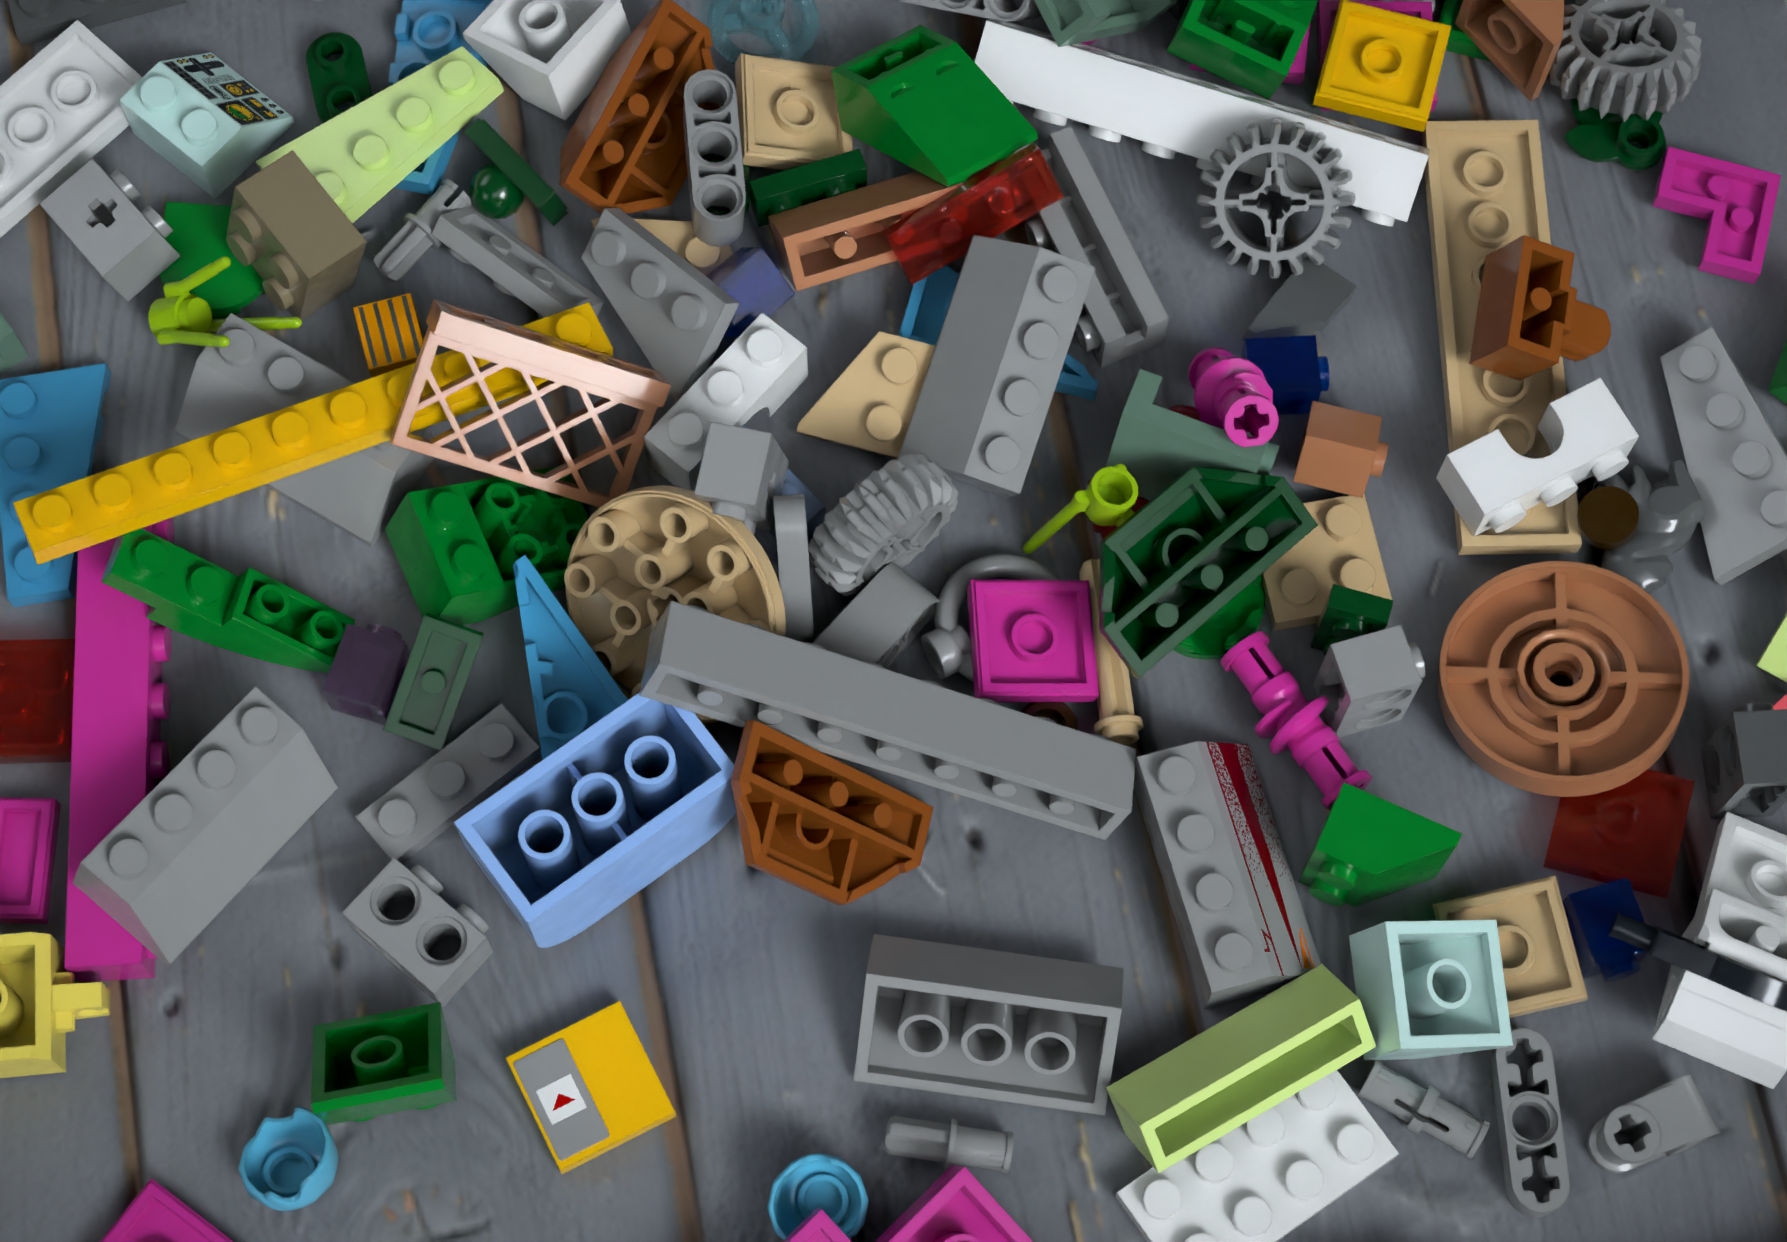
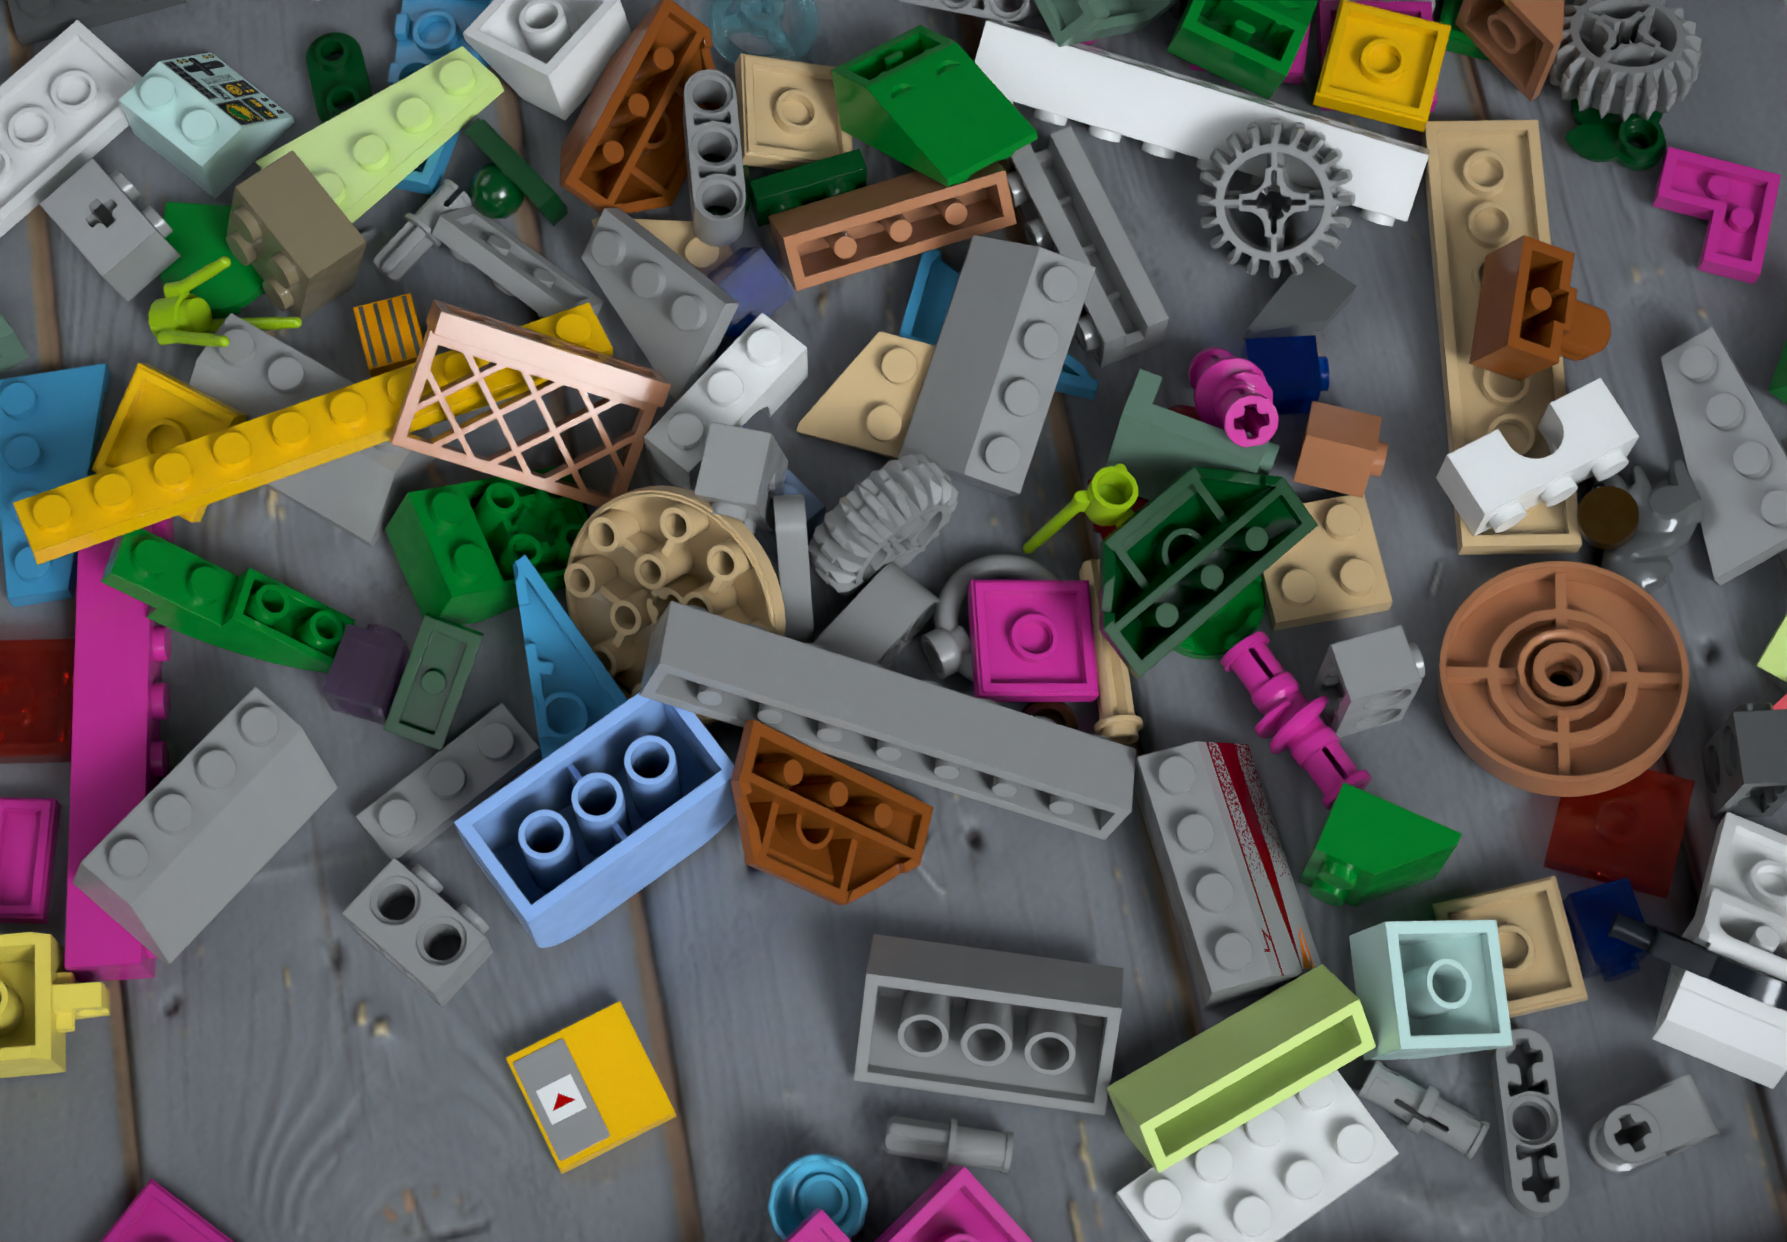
medium azure hair [238,1106,339,1211] -> none
green slope [311,1002,456,1125] -> none
clear red tile [882,143,1064,285] -> none
dark green plate [1311,584,1394,656] -> none
none -> yellow tile [91,363,248,523]

